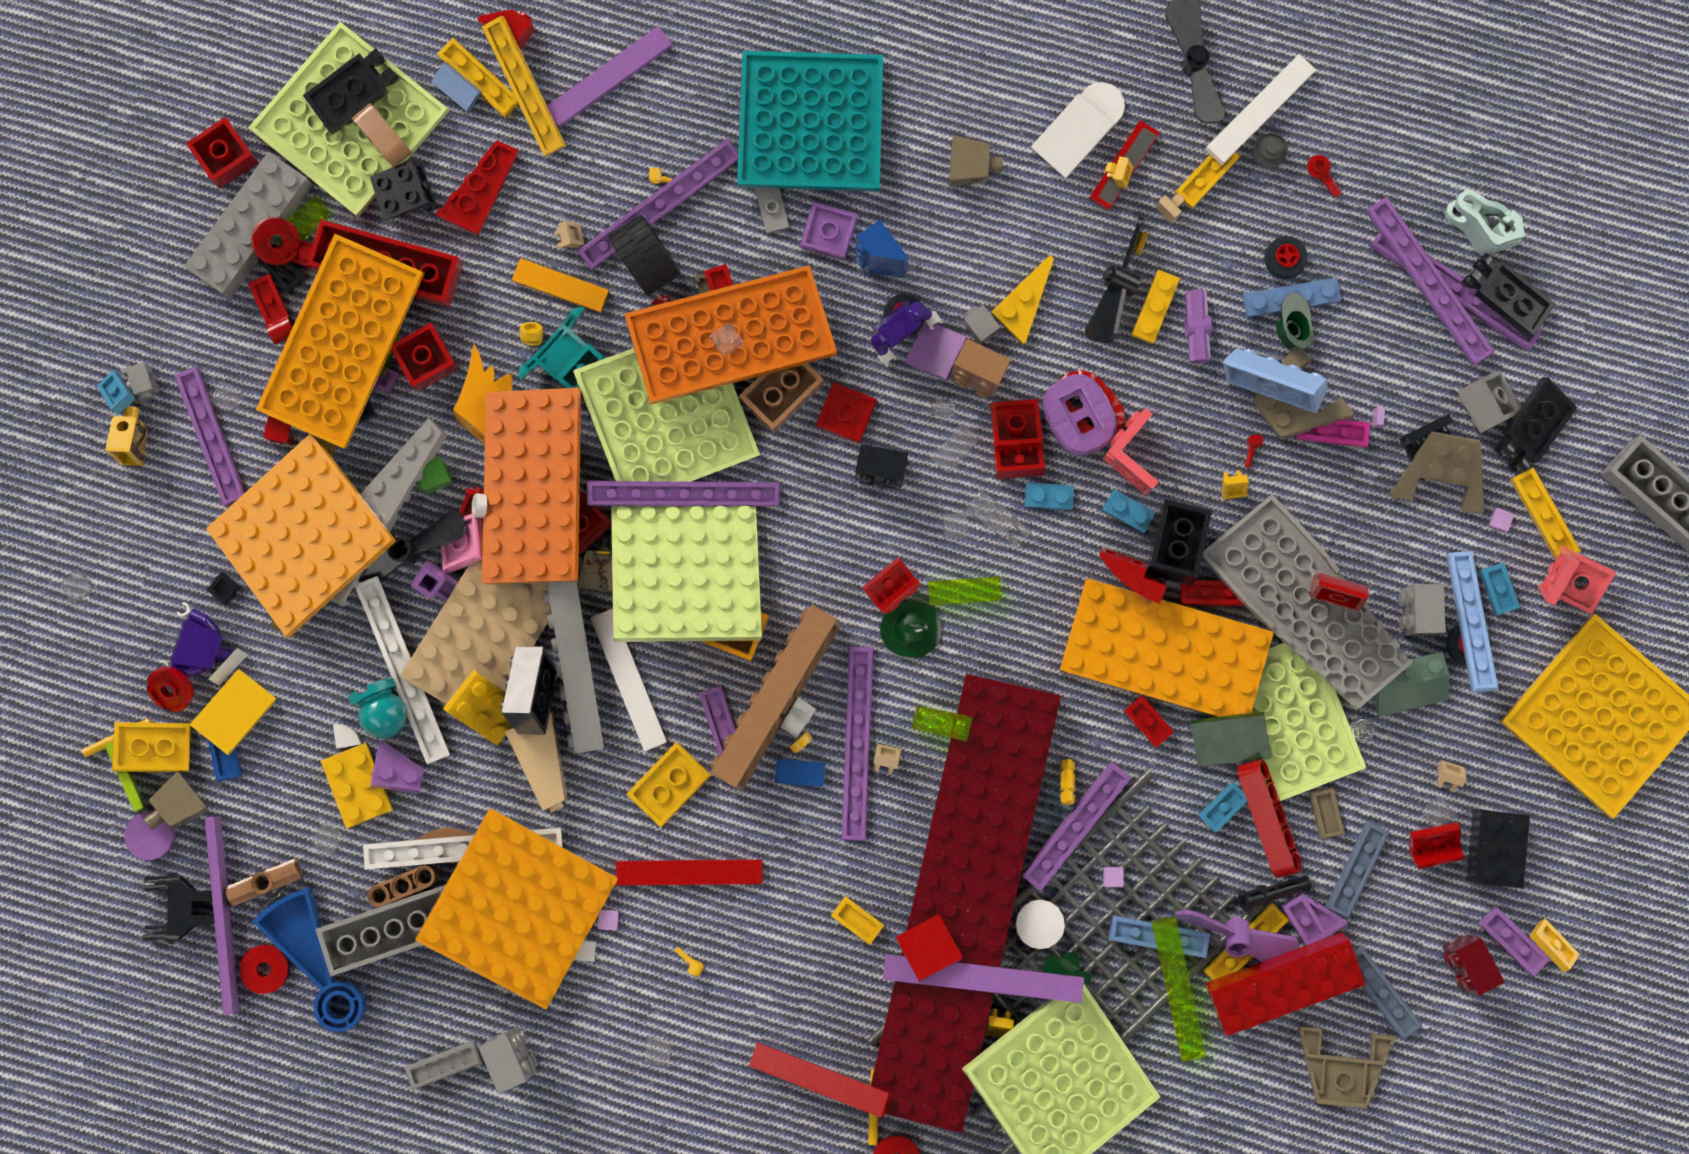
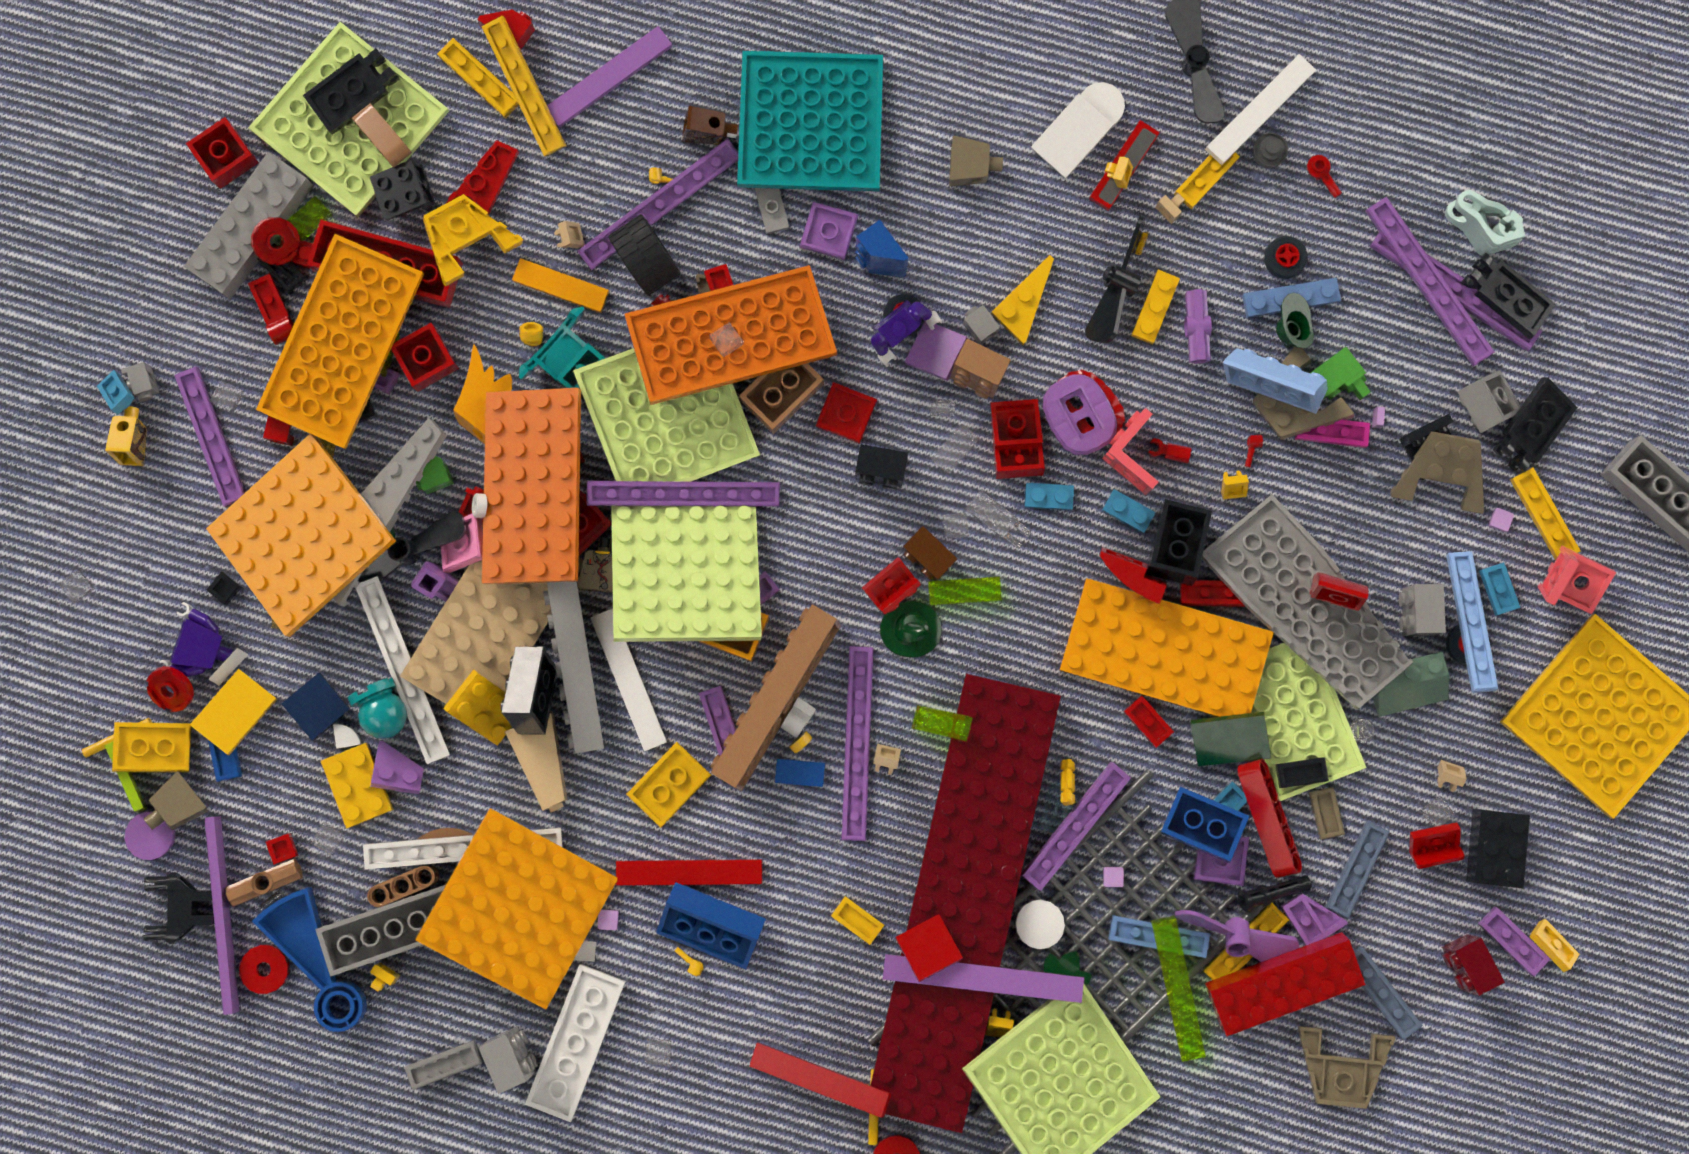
medium blue tile [431,62,482,111] -> none
none -> red plate [265,833,299,865]
none -> dark blue tile [281,673,351,741]
none -> yellow tile [370,962,401,992]
none -> yellow wing [423,194,523,286]
none -> white plate [525,964,626,1122]
none -> blue slope [656,882,766,970]
none -> reddish brown torso [682,106,738,145]
none -> medium lavender tile [759,571,780,605]
none -> reddish brown brick [902,526,958,582]
none -> red bar [1147,438,1192,463]
none -> blue brick [1161,786,1249,863]
none -> medium lavender tile [1194,836,1249,886]
none -> black tile [1275,757,1329,788]
none -> bright green hinge [1310,347,1370,400]

